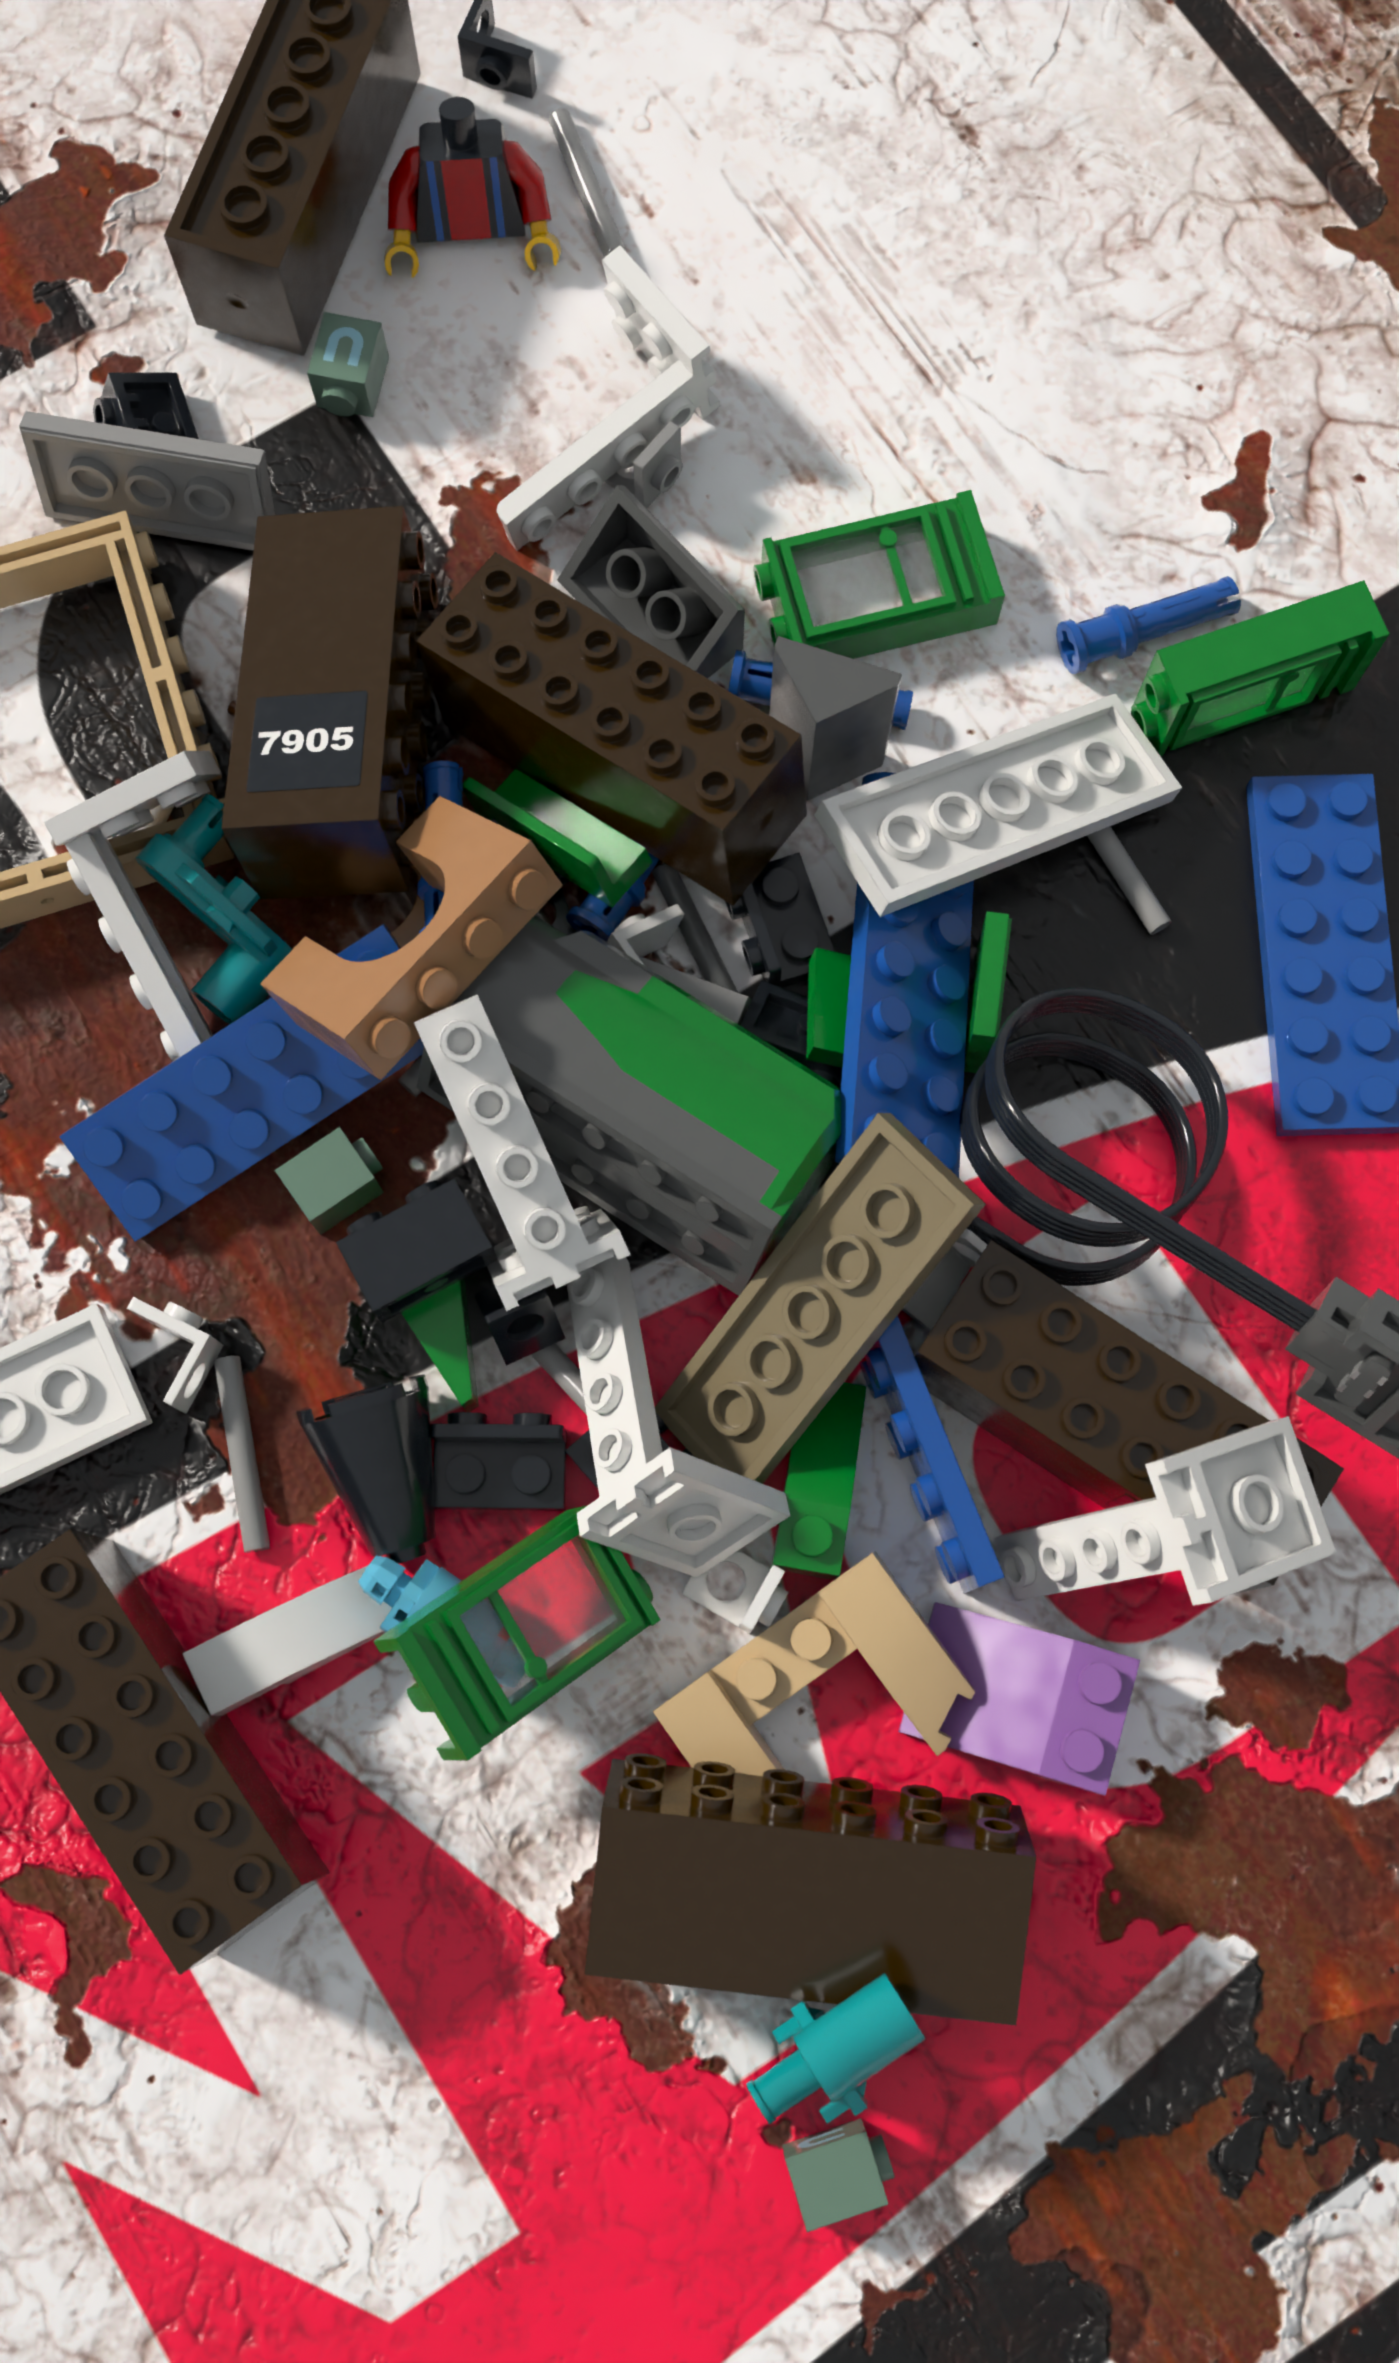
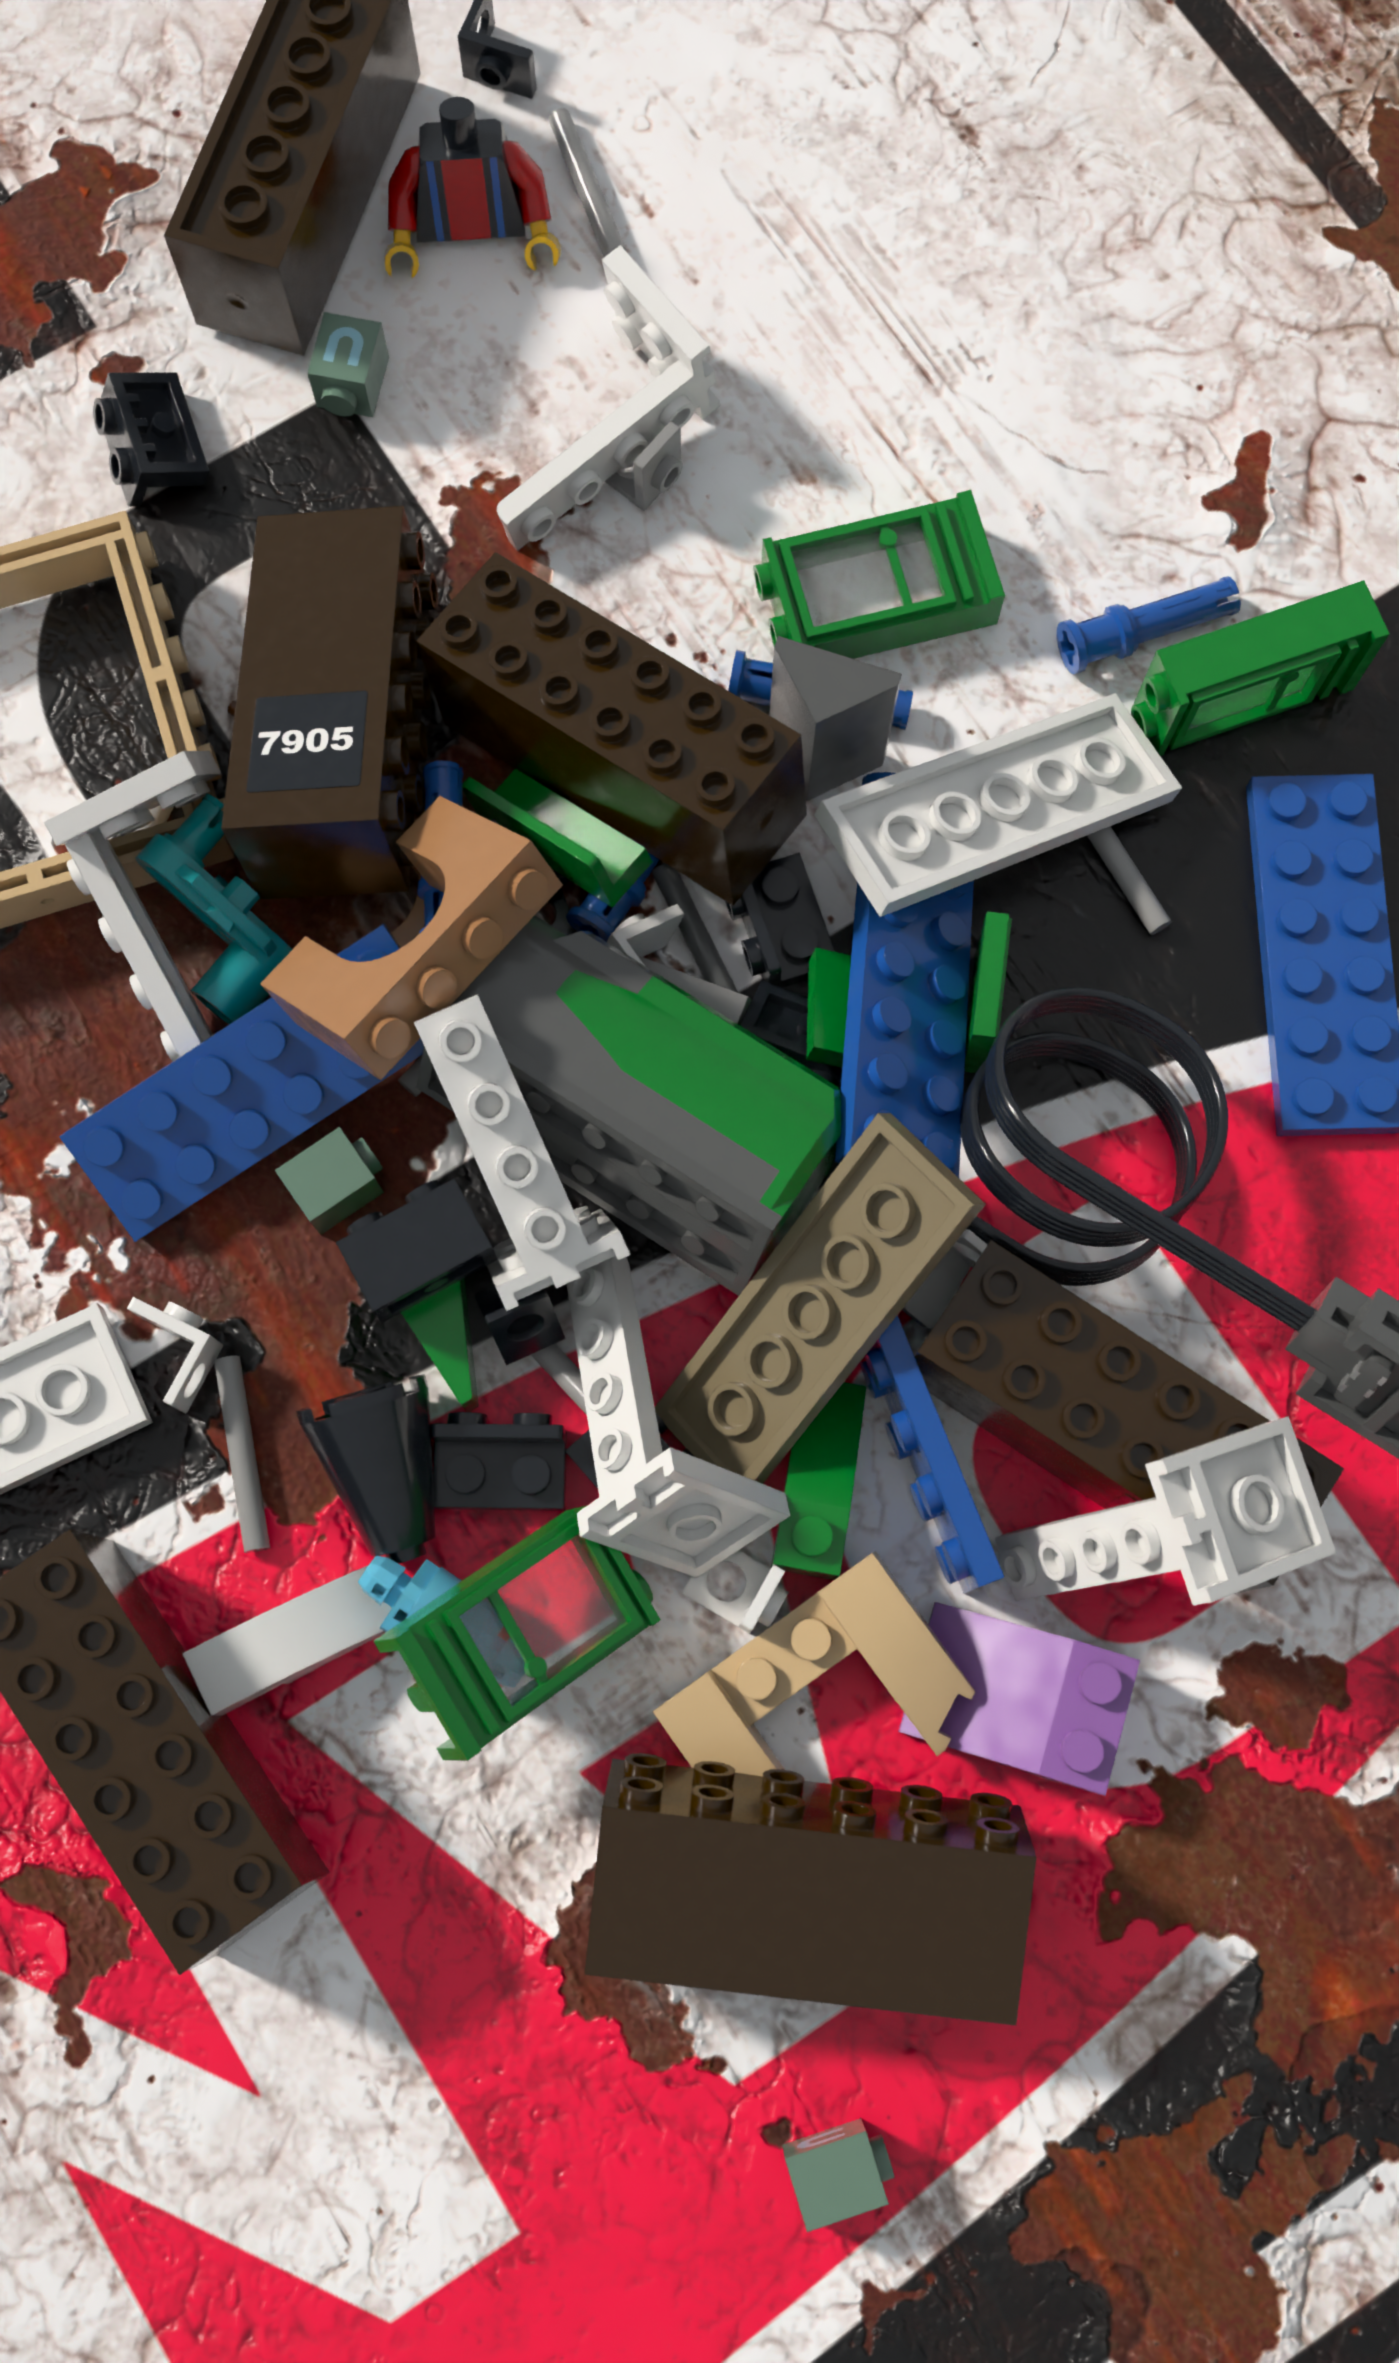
light grey tile [19,411,275,551] -> none
dark grey slope [557,485,745,678] -> none
teal piece [746,1973,926,2124] -> none

